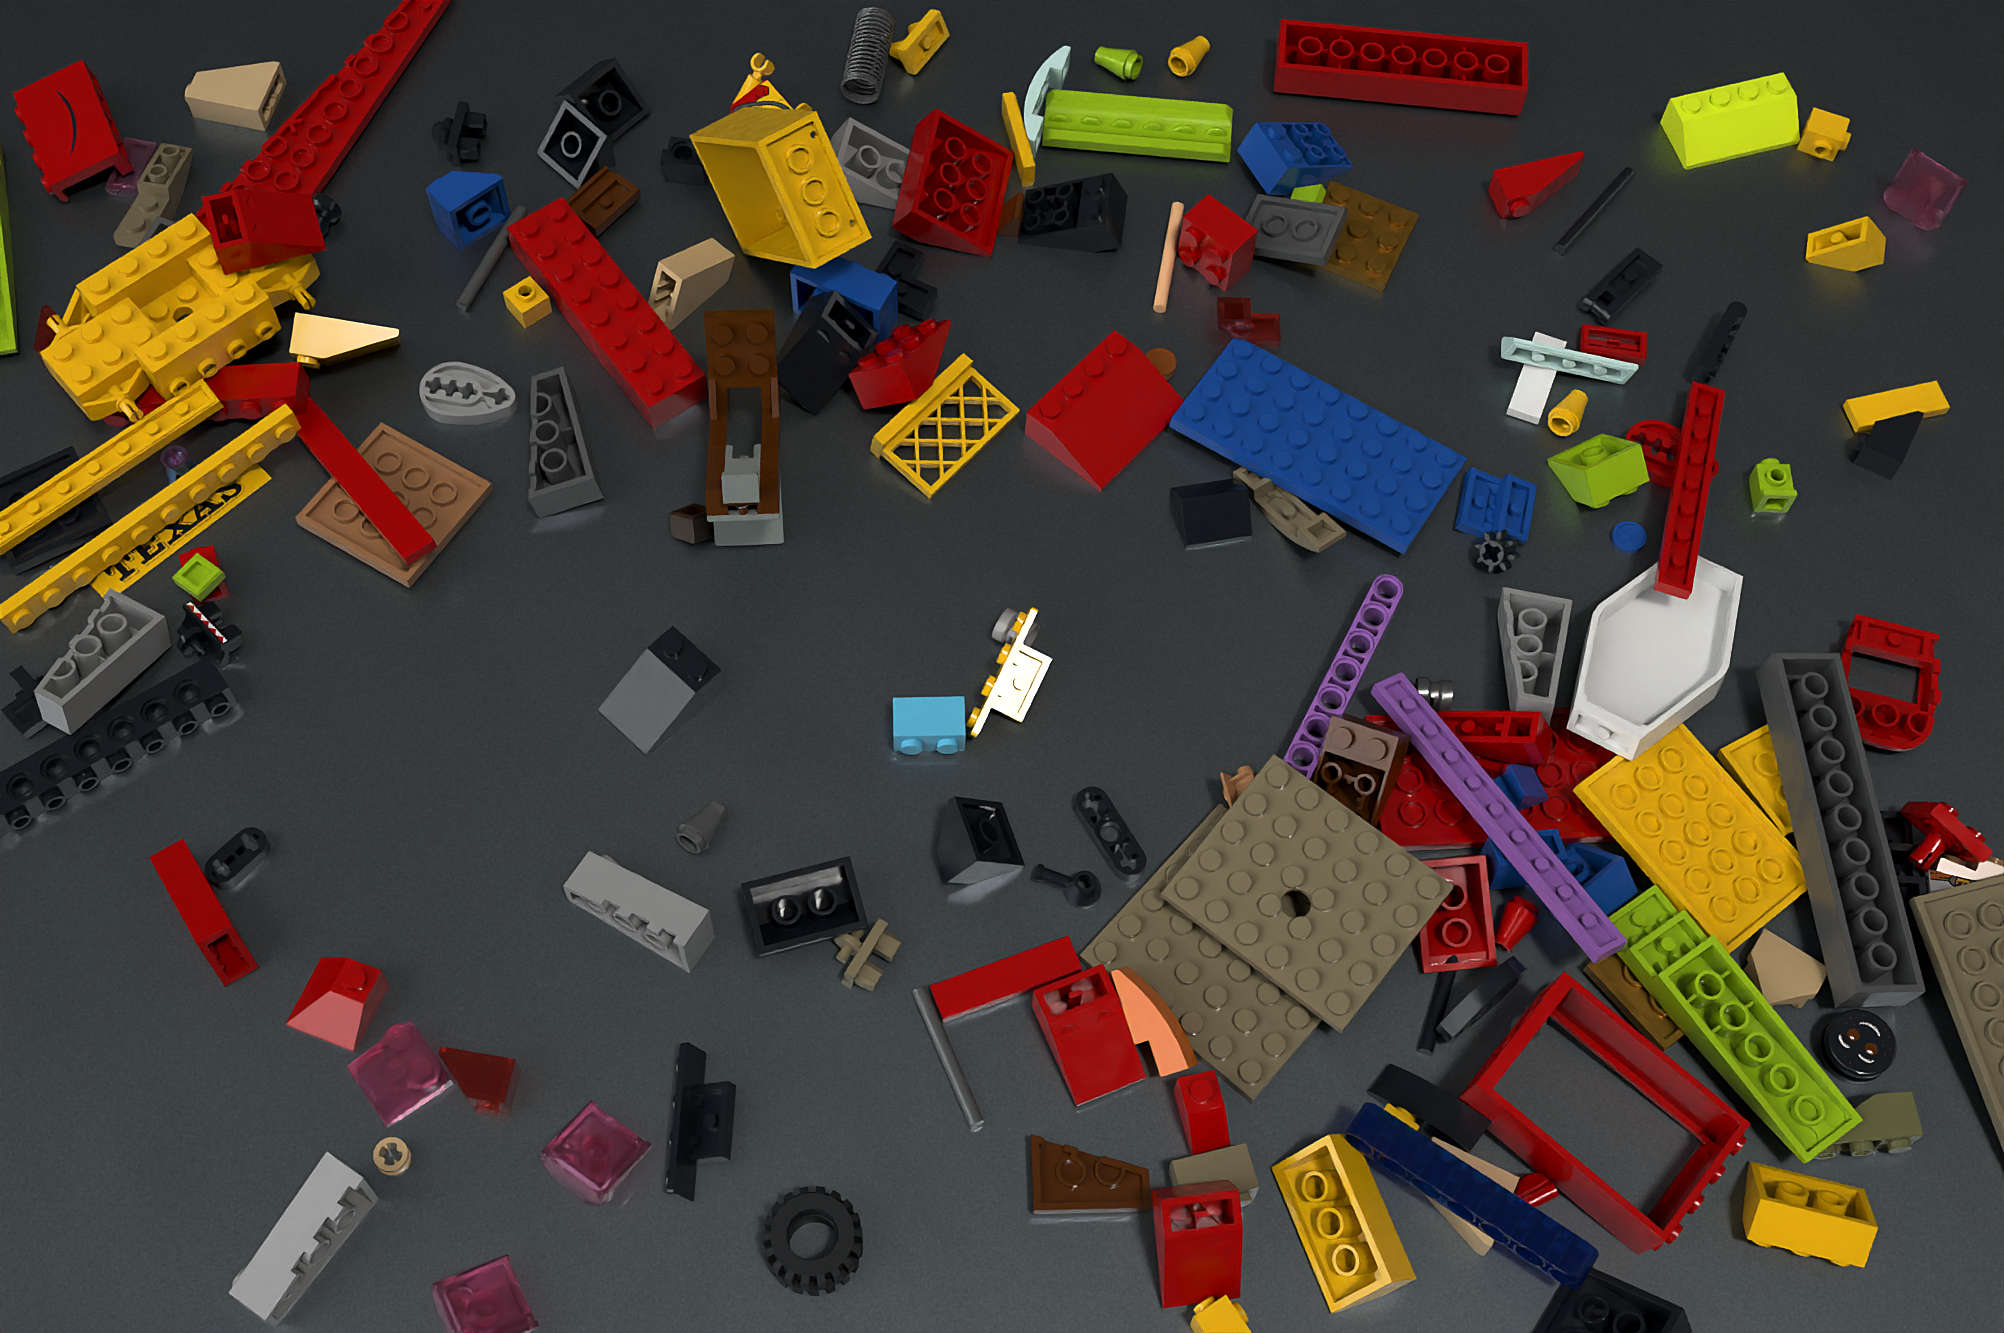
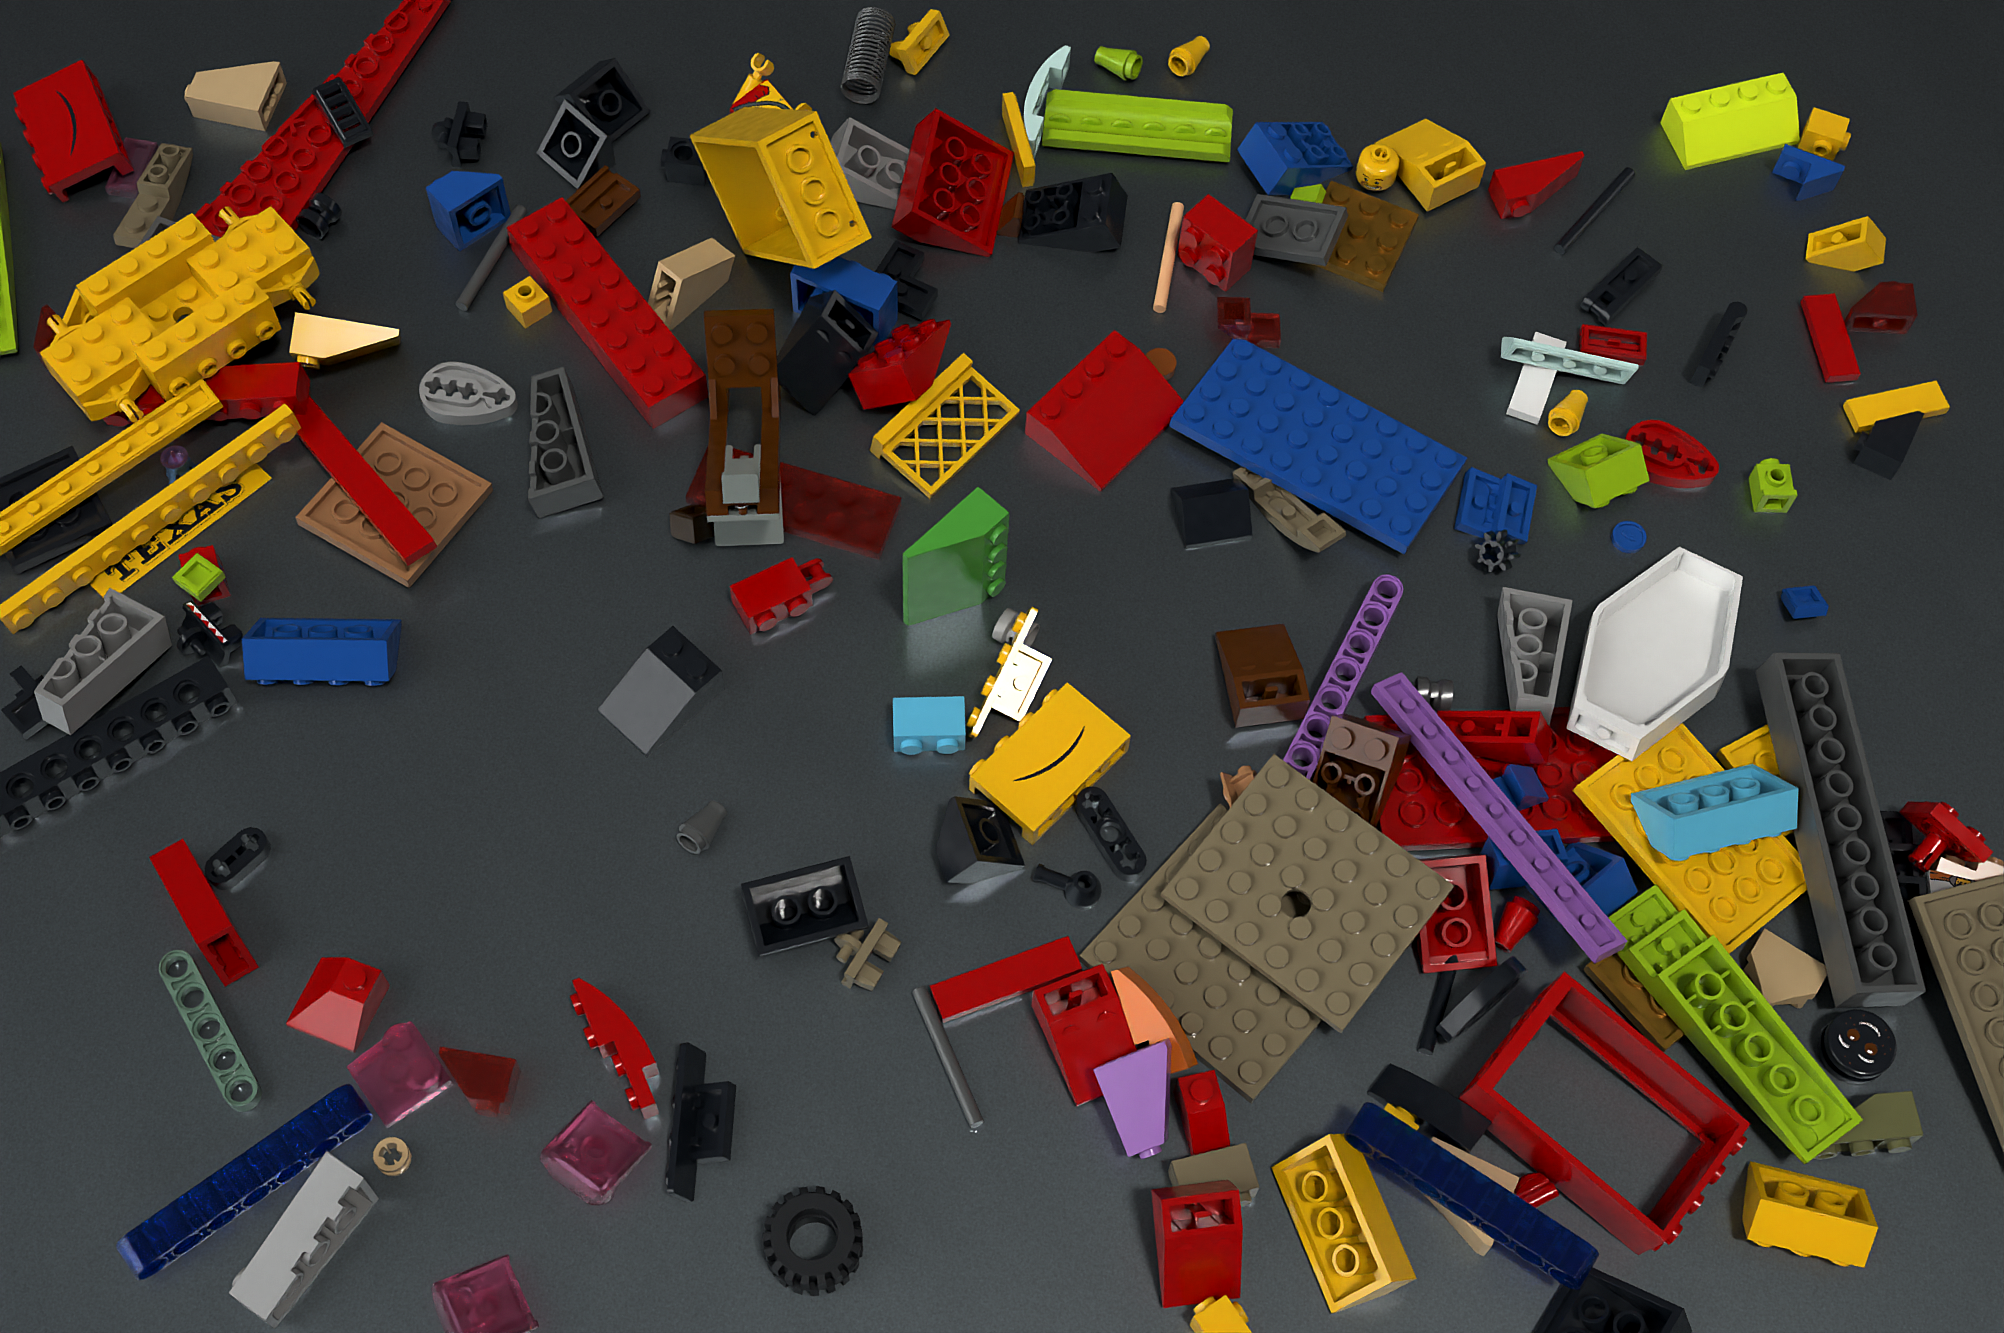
red slope [201,189,326,275] -> none
light grey wedge [563,851,715,973] -> none
reddish brown wing [1030,1134,1151,1214] -> none
red brick [1273,19,1528,116] -> none
red plate [1653,381,1725,600] -> none
red slope [1840,614,1942,752] -> none
clear pink slope [1883,147,1969,230] -> none
none -> clear blue beam [116,1084,373,1281]
none -> sand green beam [159,950,262,1112]
none -> blue slope [242,618,402,686]
none -> black slope [312,77,374,148]
none -> red slope [570,978,659,1120]
none -> clear red plate [686,447,902,560]
none -> red brick [730,557,833,635]
none -> bright green slope [902,487,1009,626]
none -> yellow panel [969,682,1131,845]
none -> medium lavender slope [1093,1038,1172,1159]
none -> reddish brown slope [1215,624,1310,728]
none -> yellow head [1355,143,1400,191]
none -> yellow slope [1374,119,1486,212]
none -> medium azure slope [1631,764,1799,861]
none -> blue slope [1772,144,1845,201]
none -> blue tile [1780,585,1829,619]
none -> red tile [1800,293,1861,383]
none -> clear red slope [1844,281,1918,334]

